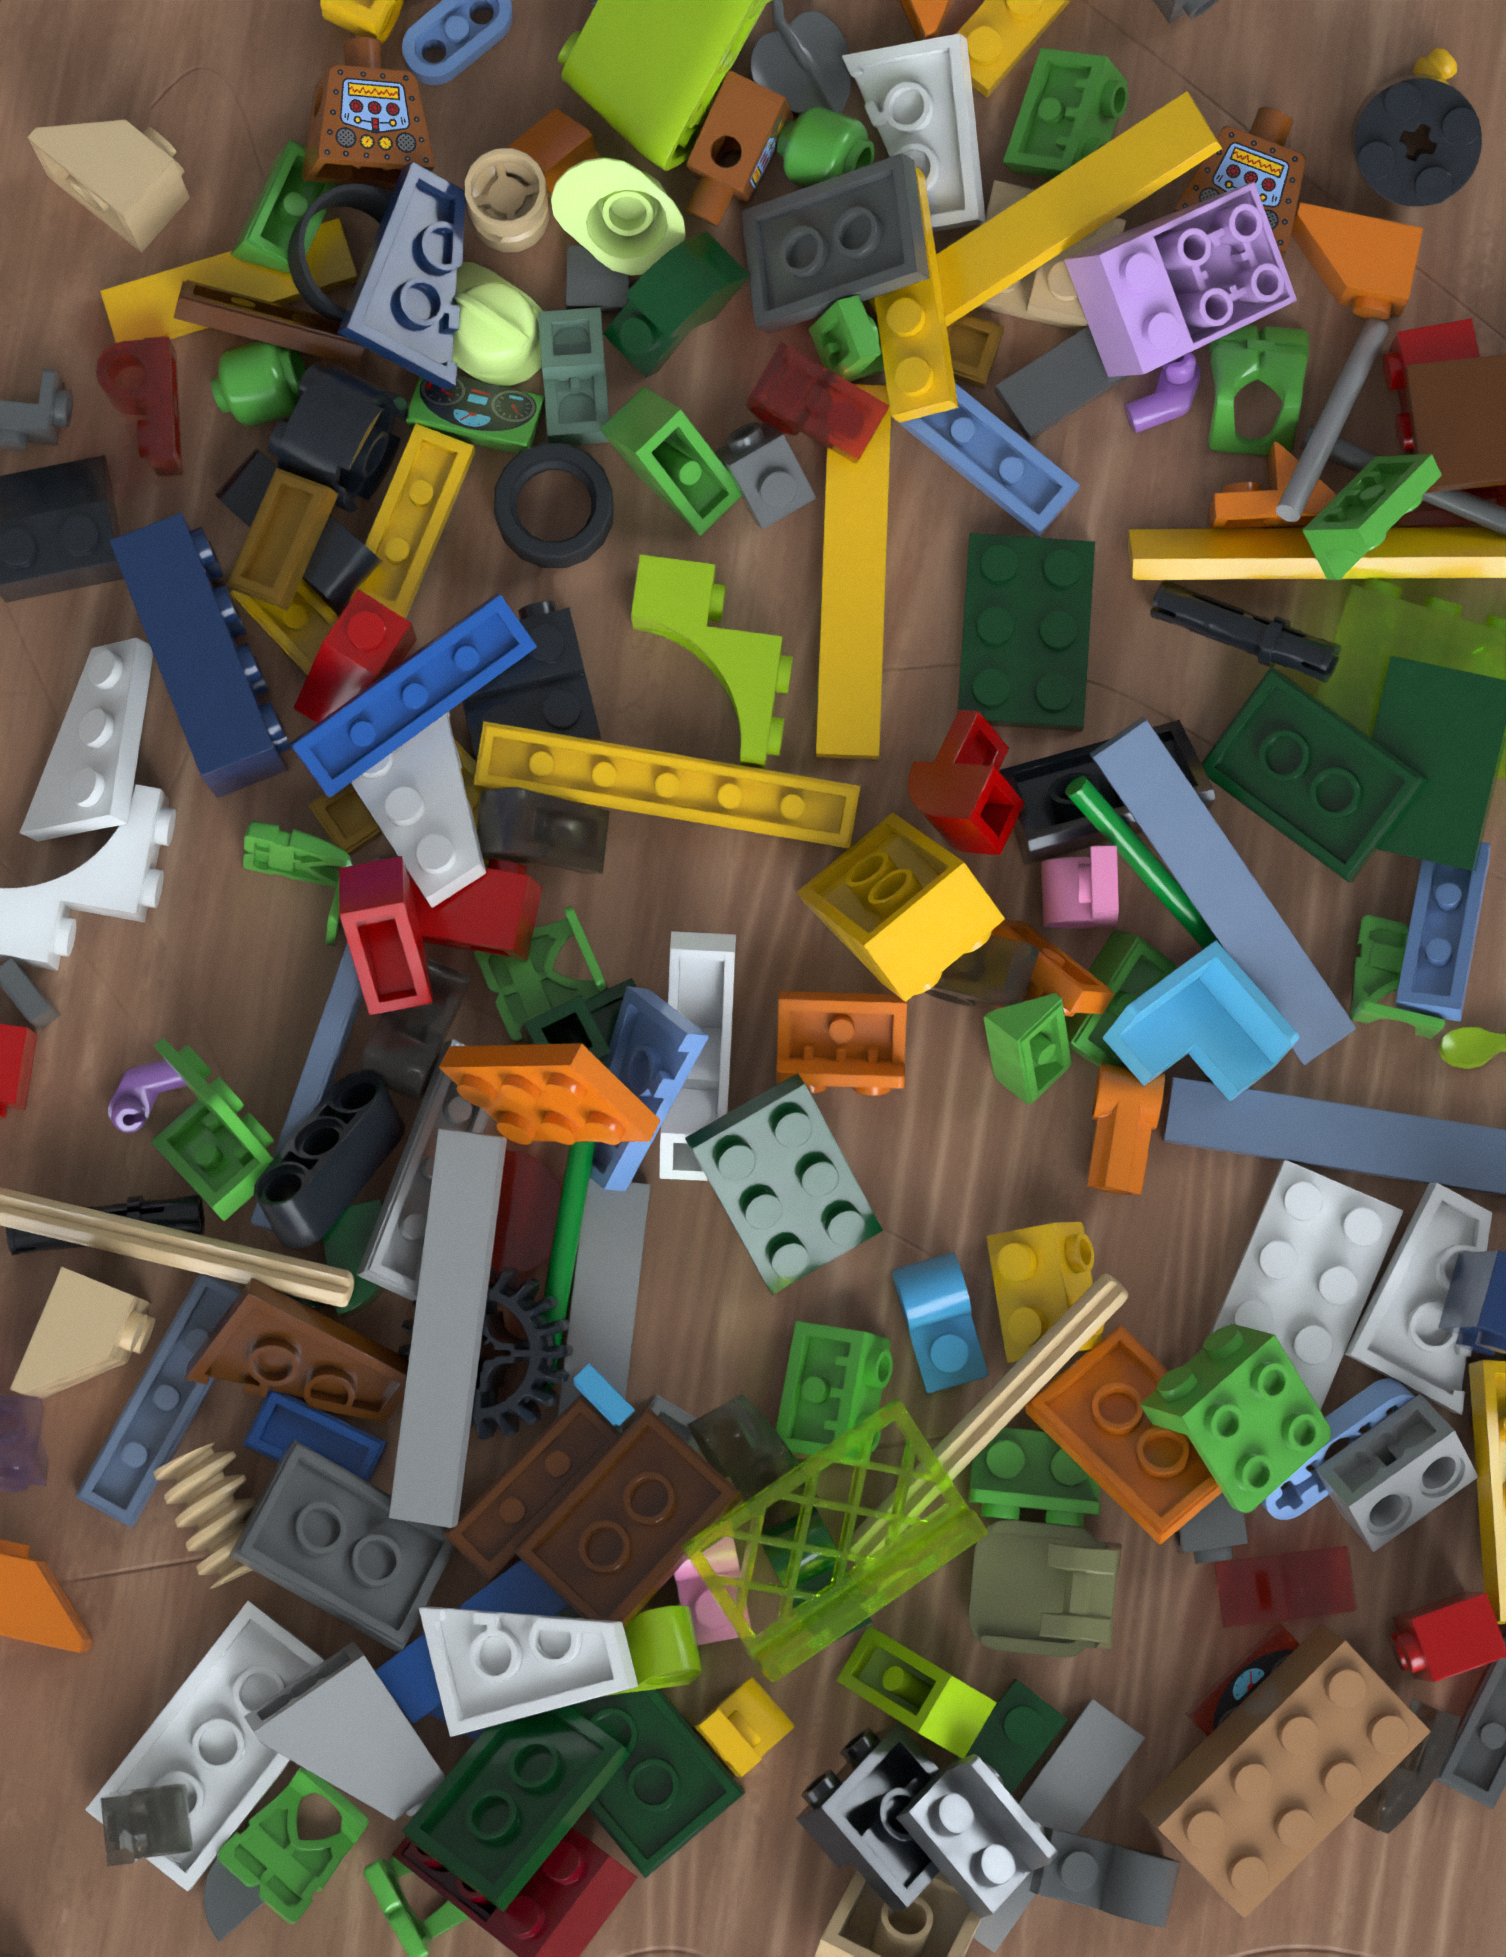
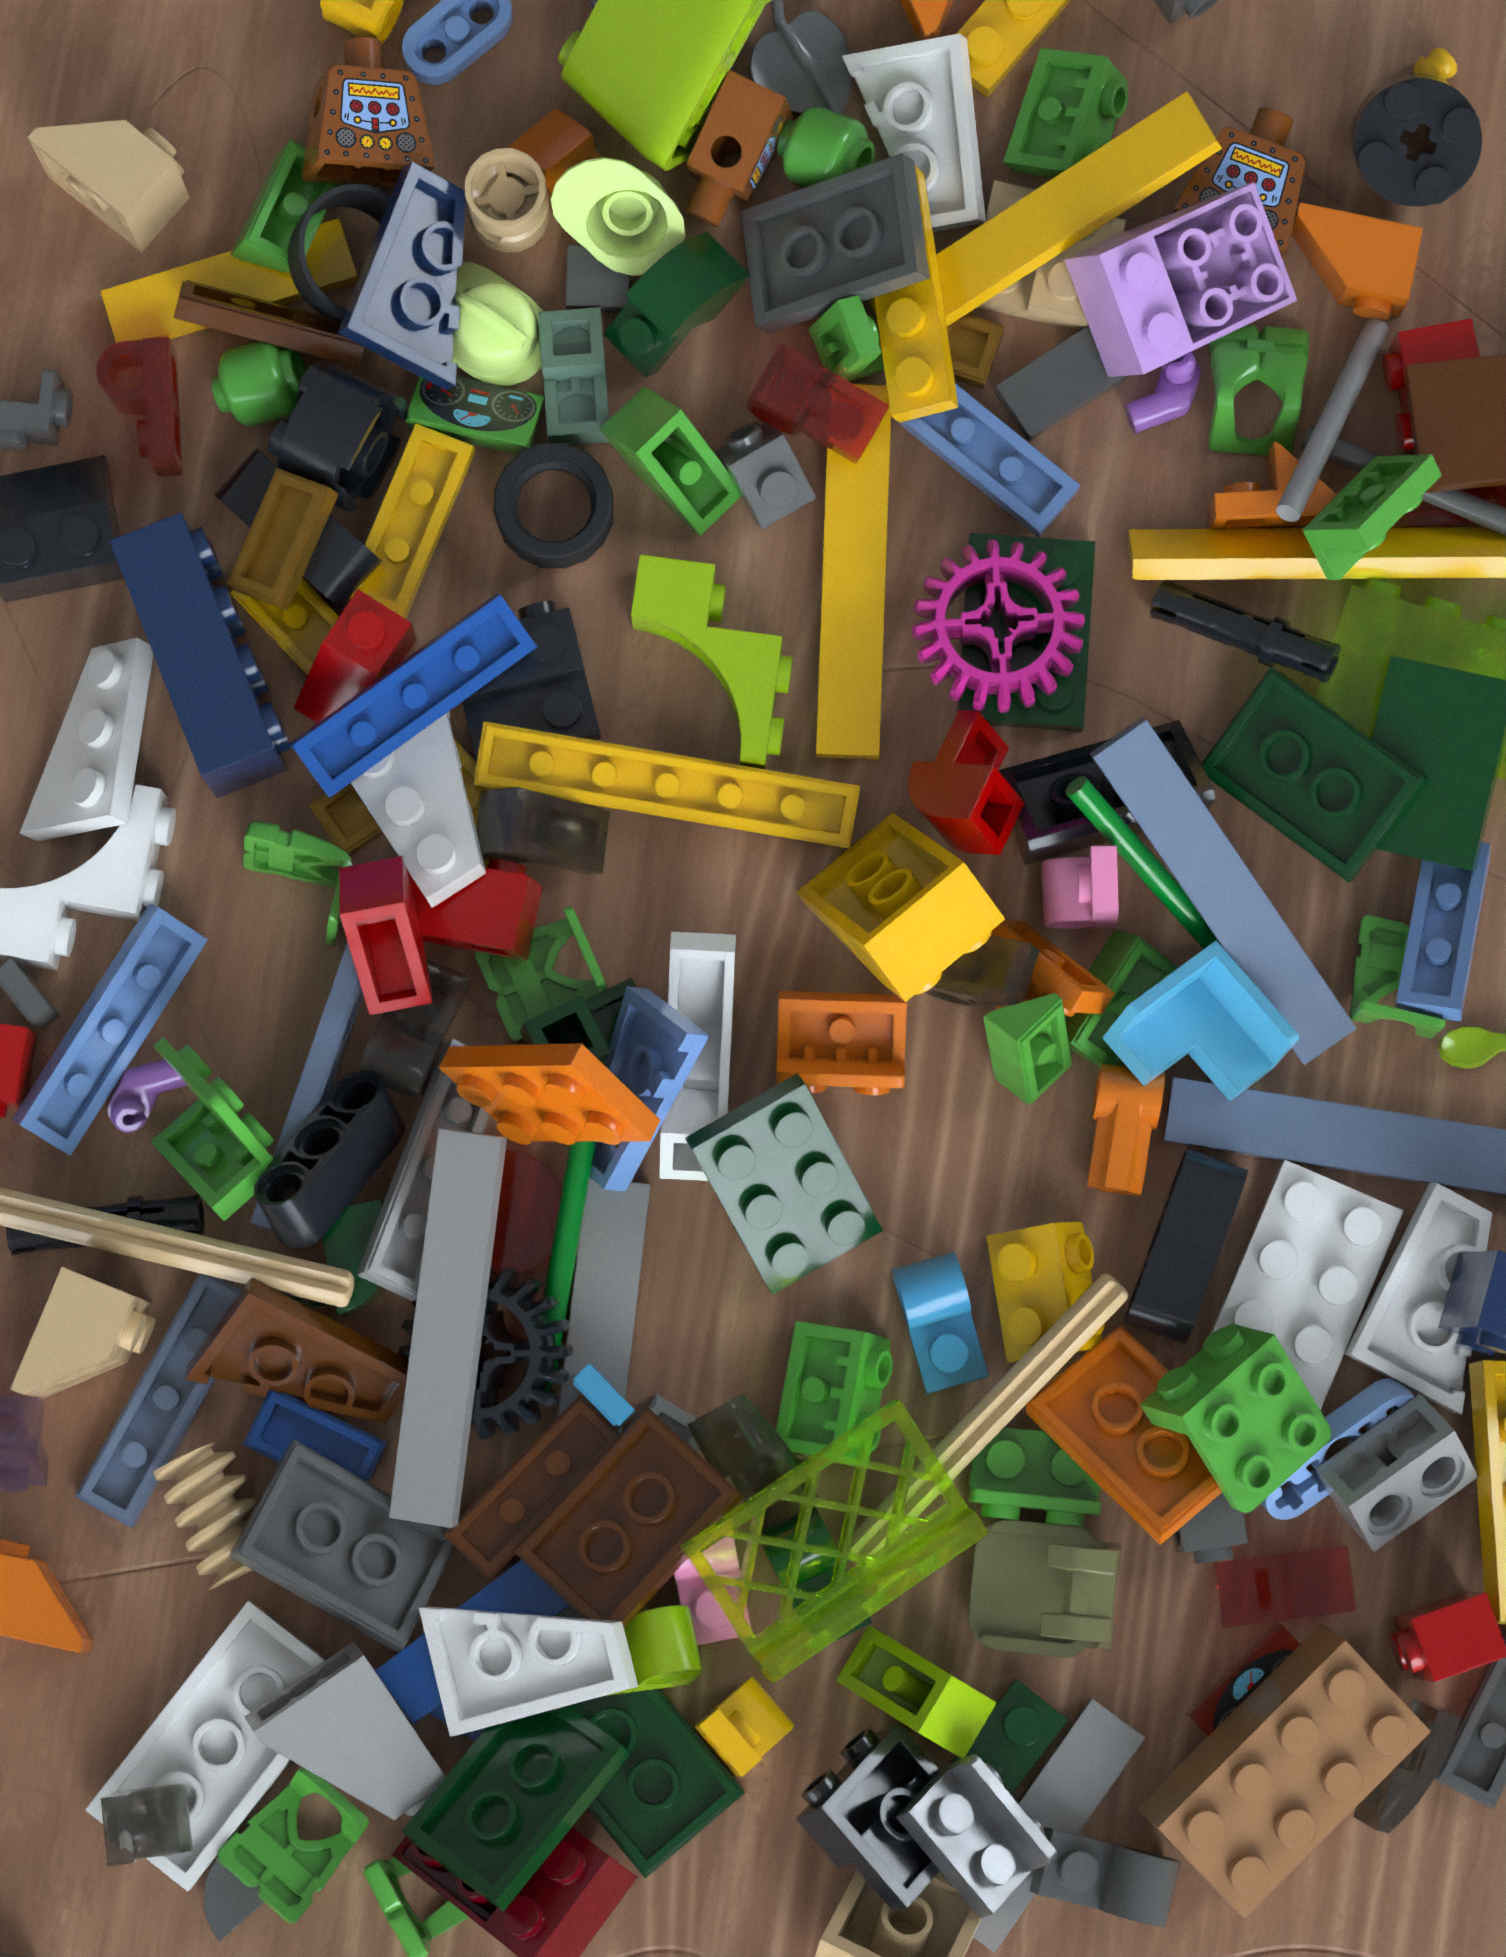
none -> medium blue plate [11,904,208,1156]
none -> dark pink gear [912,540,1085,713]
none -> black beam [1124,1147,1248,1344]

